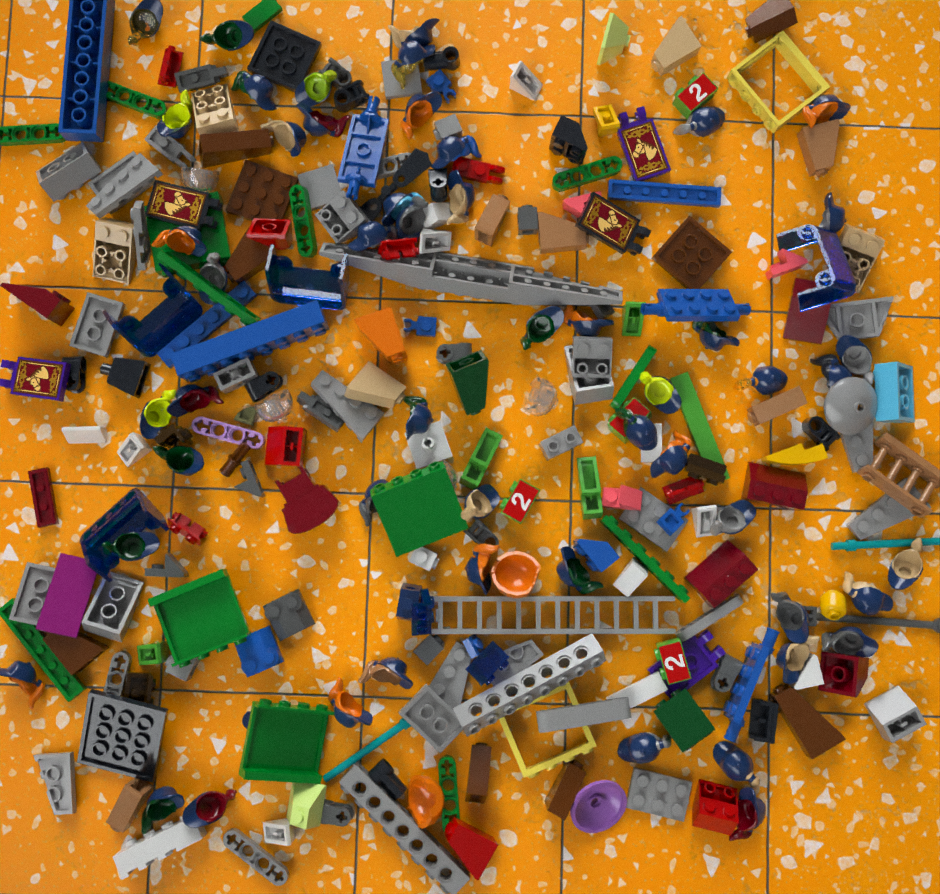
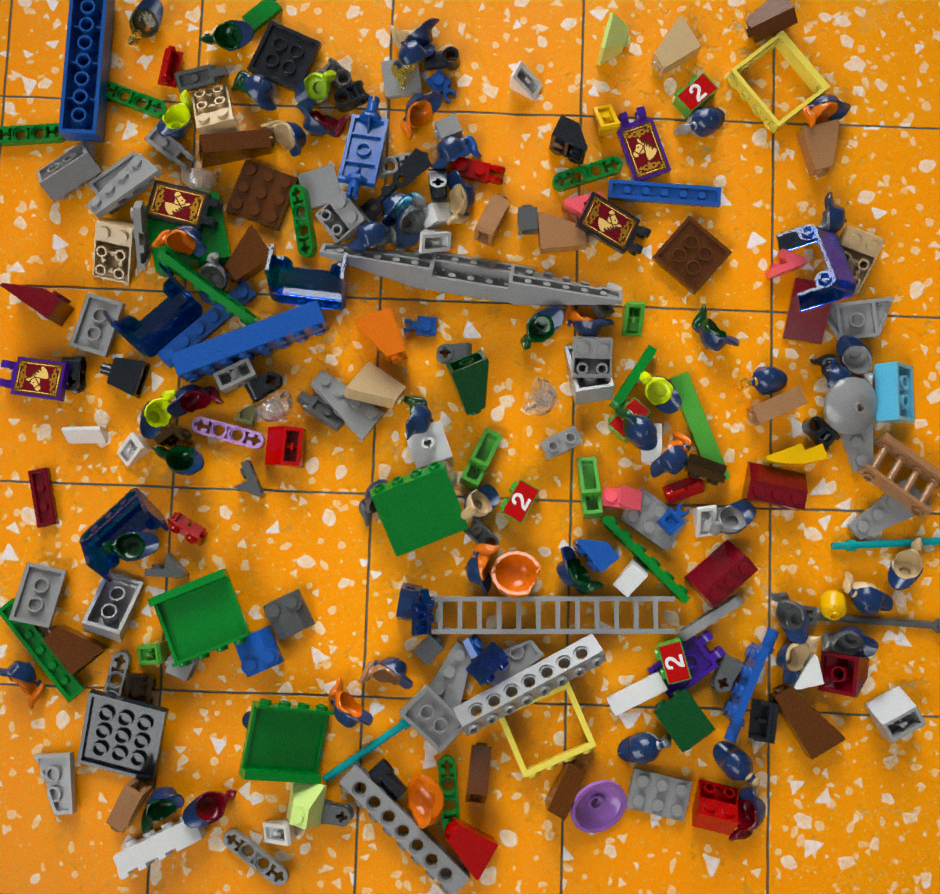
magenta tile [36,553,100,639] -> none
reddish brown axle [219,442,251,477] -> none
red slope [246,218,293,250] -> none
dark red piece [275,465,341,534] -> none
red hinge [378,237,419,260] -> none
white bracket [409,547,439,572] -> none
light grey beam [536,697,632,733] -> none
blue plate [641,289,751,322] -> none

